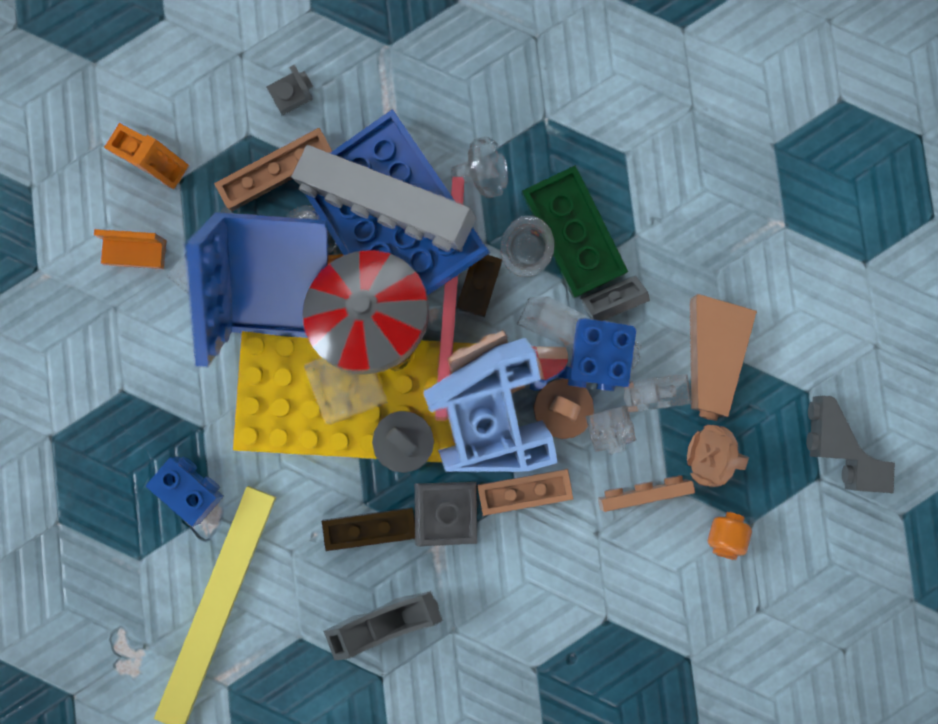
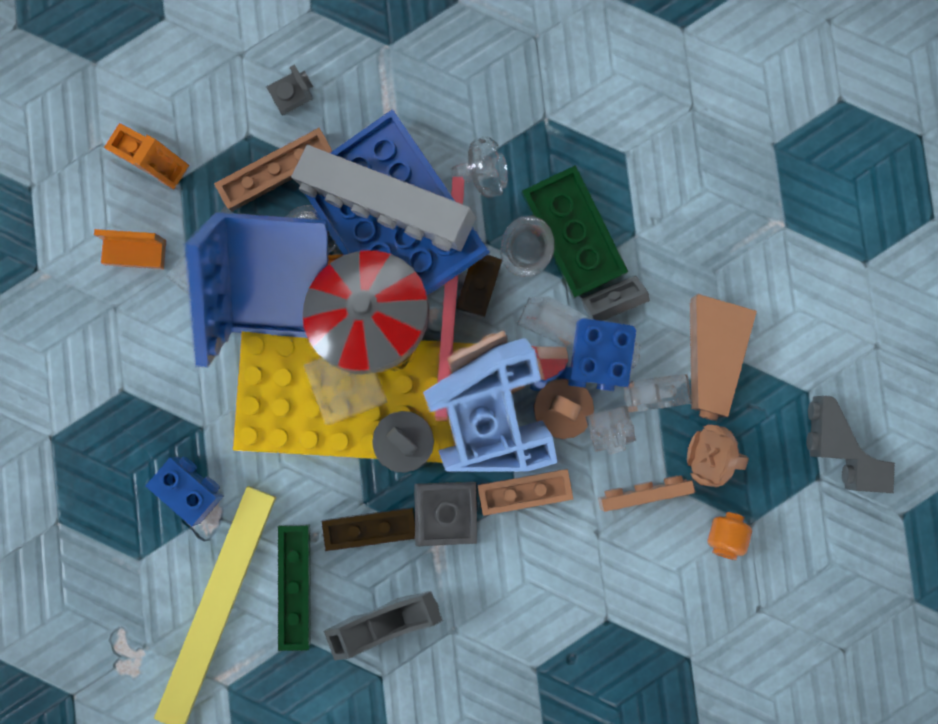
none -> dark green plate [278,524,311,651]

